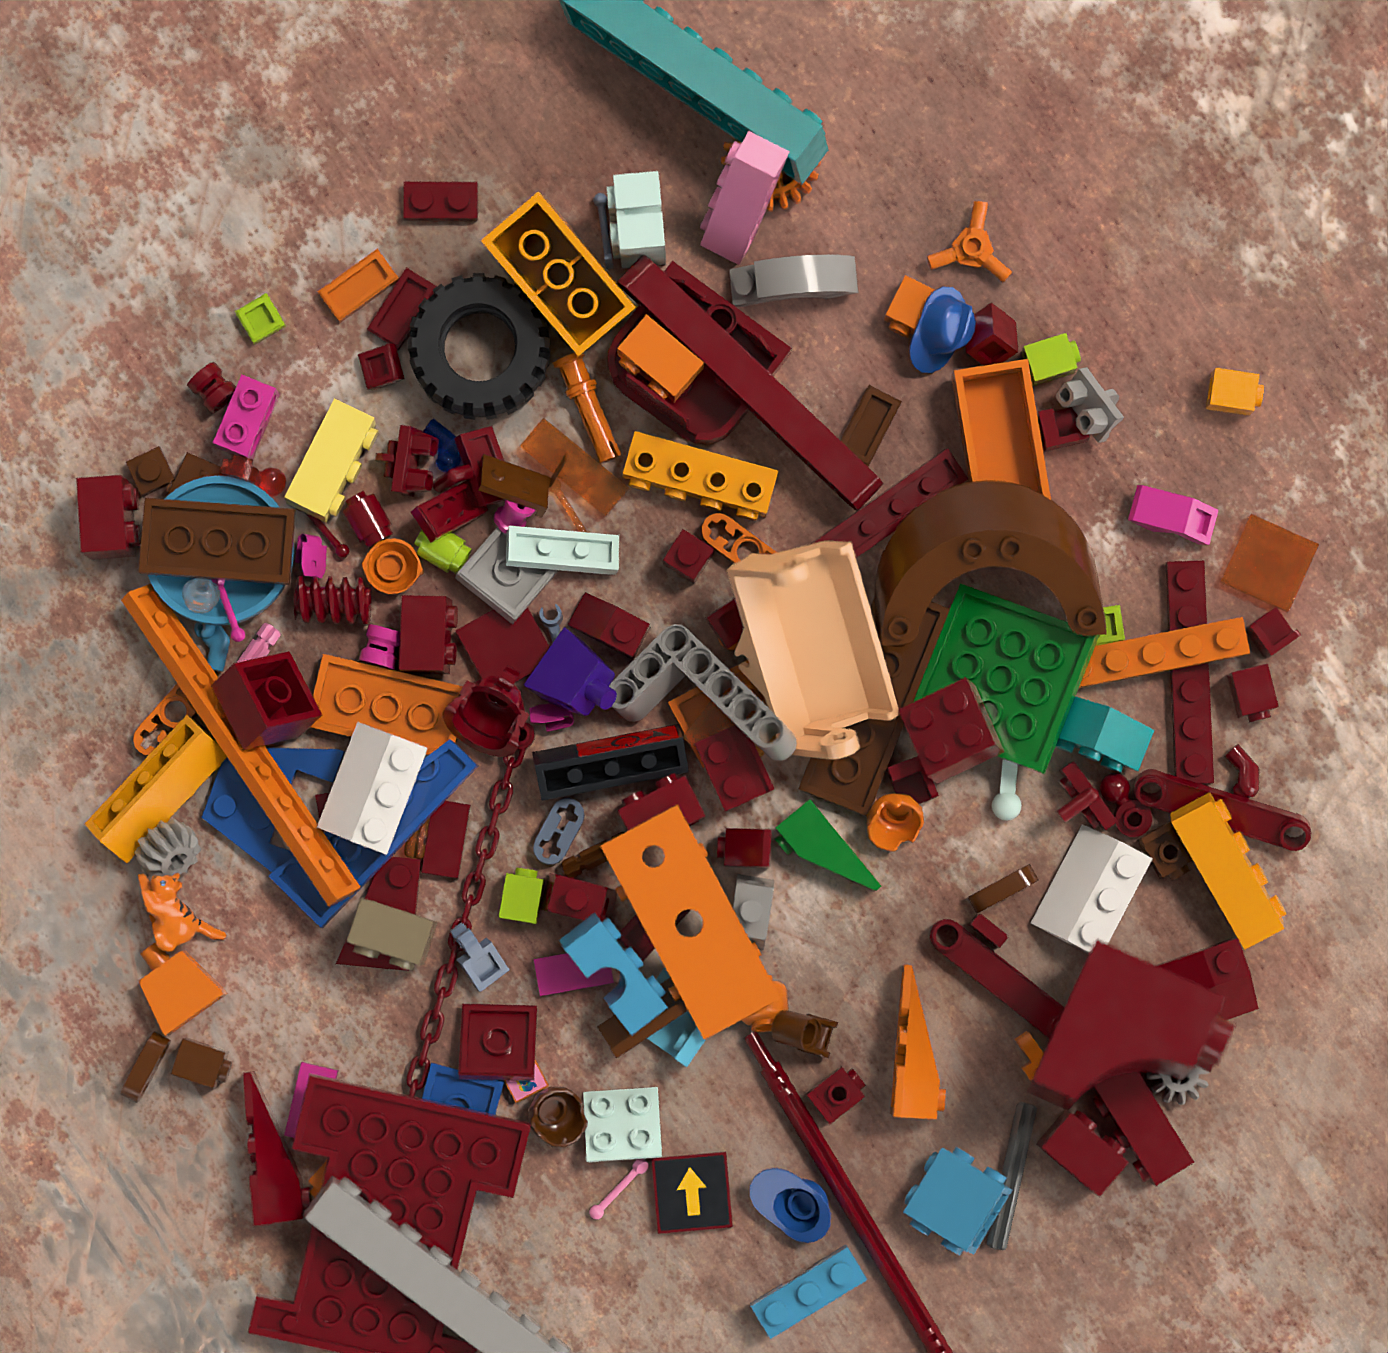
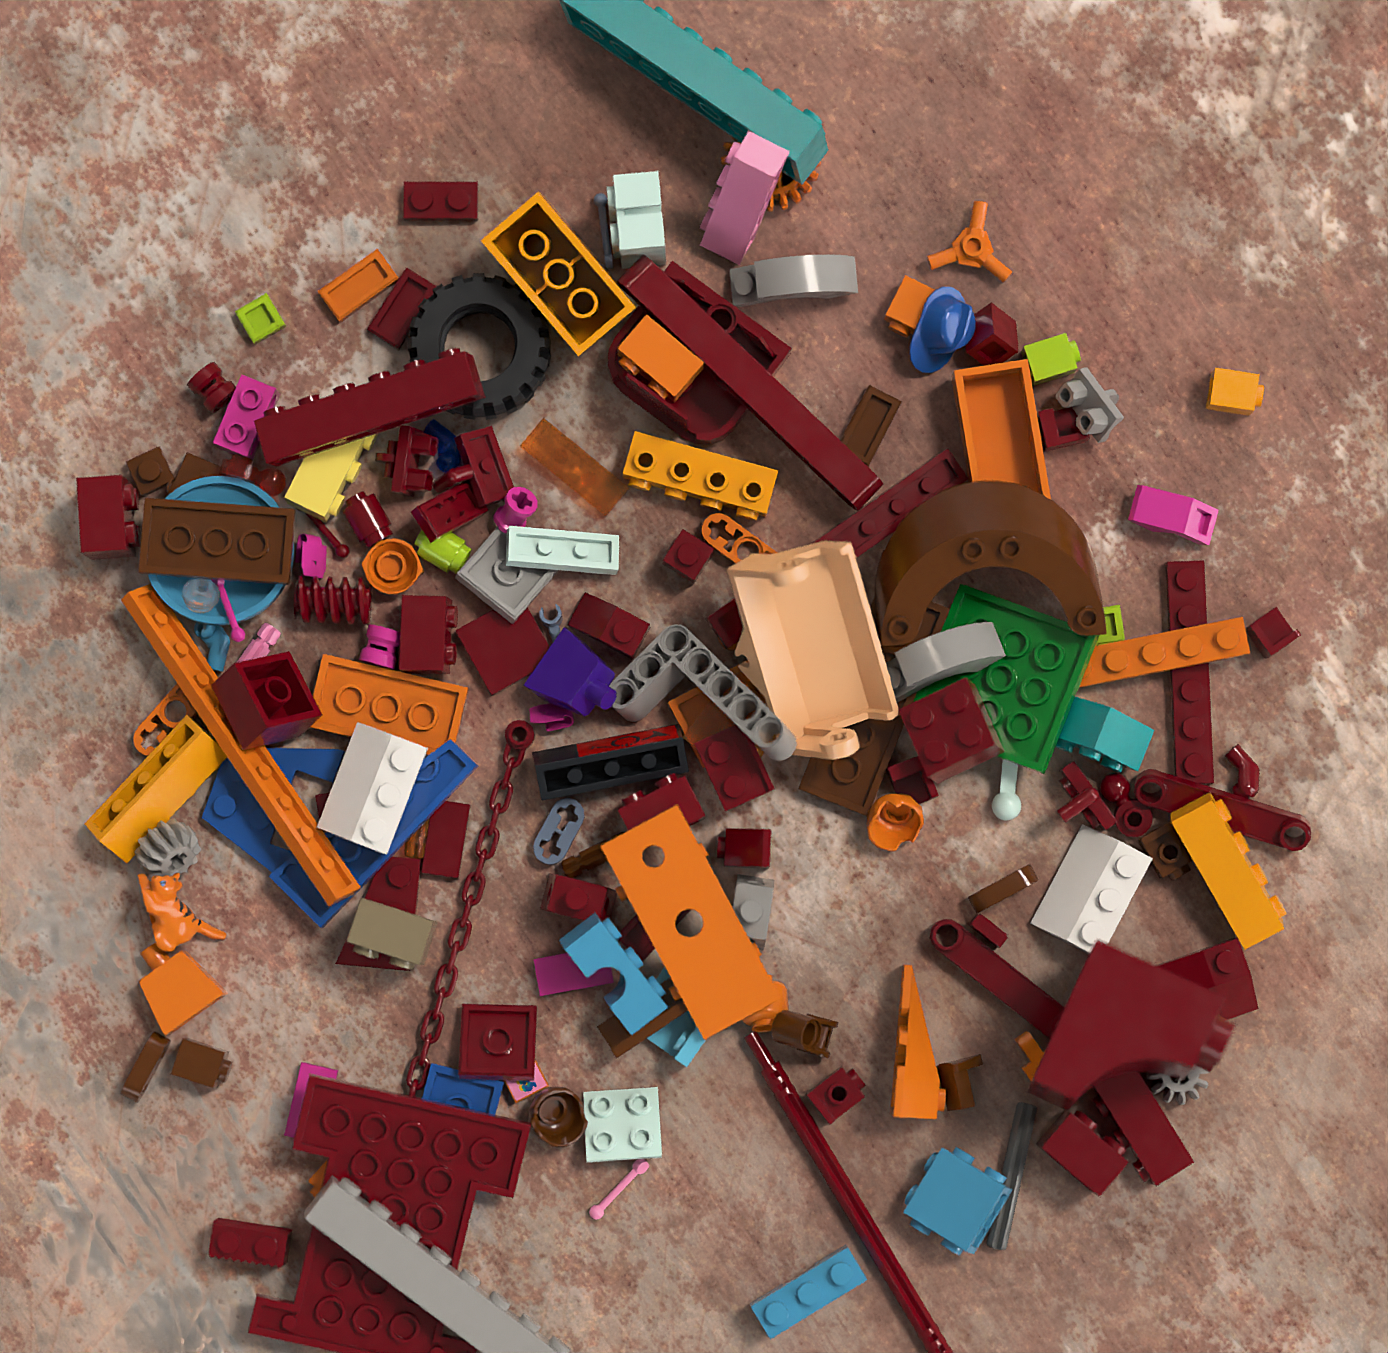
dark red wedge [243,1071,312,1226] -> none
dark red tile [358,343,404,390] -> none
dark red helmet [443,665,530,757] -> none
sand blue plate [450,922,510,992] -> none
reddish brown piece [478,454,566,518] -> none
lime brick [499,867,545,924] -> none
clear orange hinge [549,479,592,533] -> none
orange pin [553,352,622,464] -> none
black tile [651,1151,733,1234] -> none
blue piece [750,1168,831,1243] -> none
green slope [774,799,881,891] -> none
clear orange tile [1220,514,1319,613] -> none
dark red brick [1227,664,1279,723] -> none
none -> dark red brick [208,1218,292,1269]
none -> dark red brick [254,348,486,467]
none -> light grey arch [886,622,1006,703]
none -> reddish brown tile [937,1054,983,1111]

